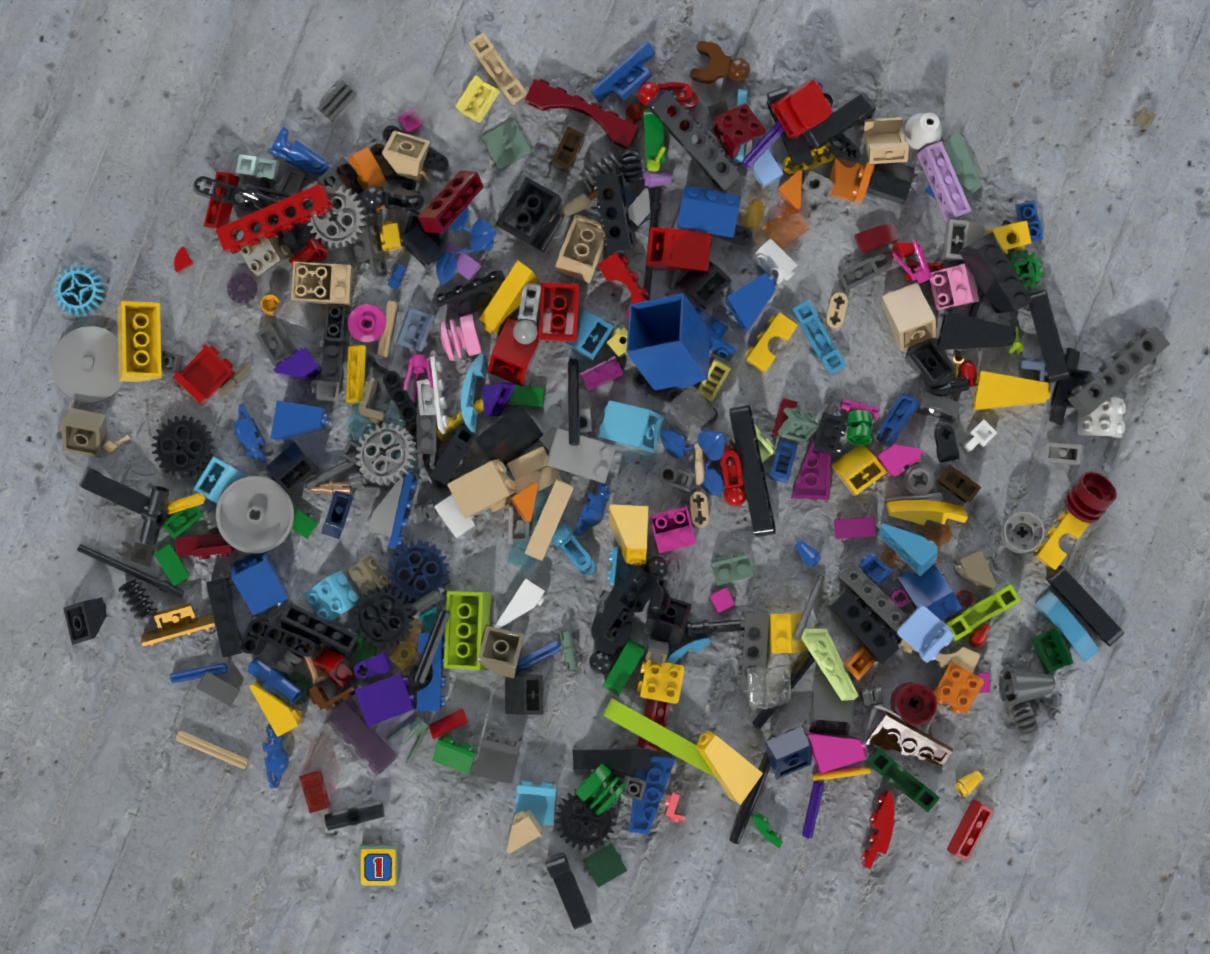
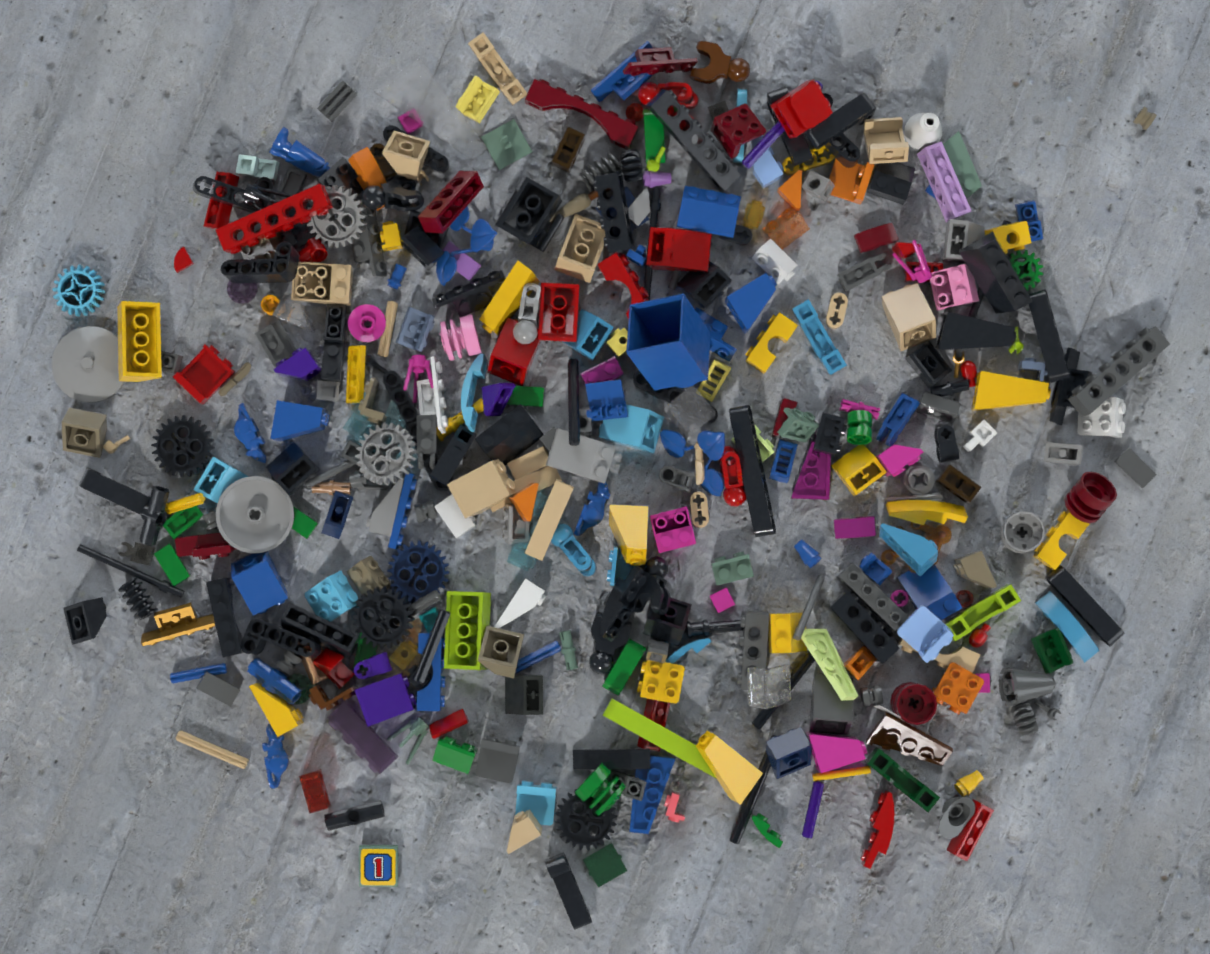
none -> black beam [221,241,300,284]
none -> blue hinge [585,379,628,421]
none -> dark red bracket [623,47,698,76]
none -> blue tile [626,244,646,267]
none -> dark grey piece [938,797,975,839]
none -> dark grey tile [1114,448,1157,488]

